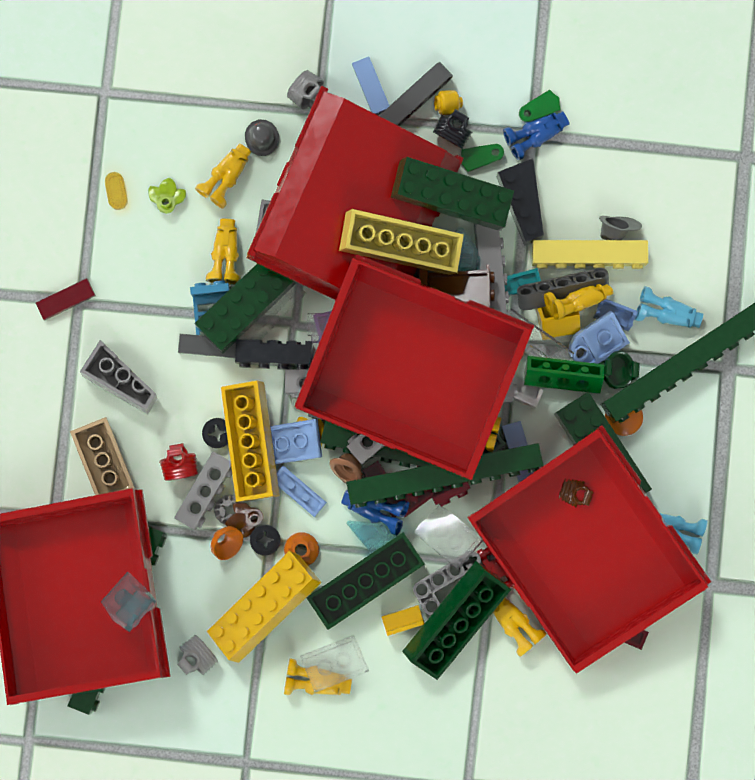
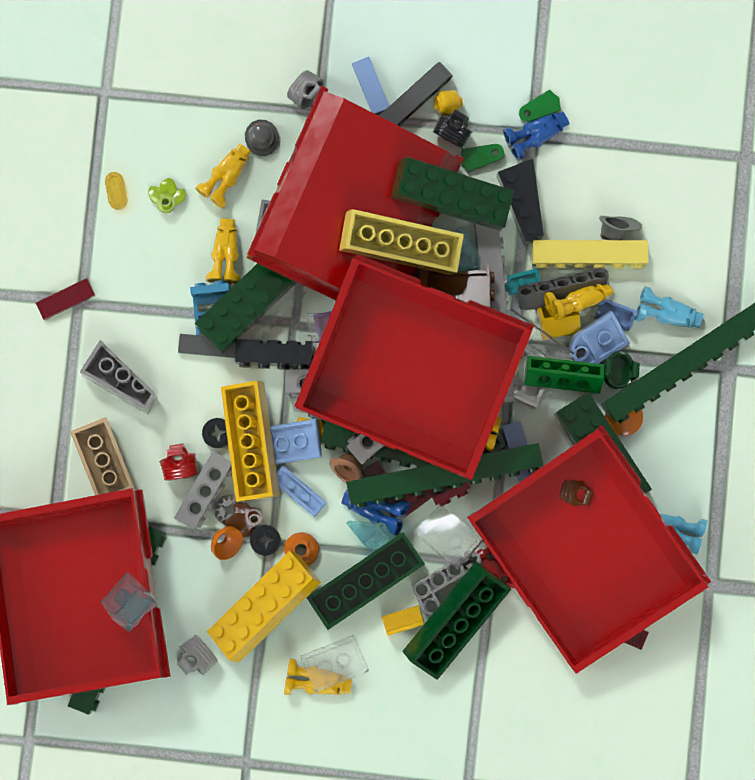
yellow piece [493,597,547,657] -> none

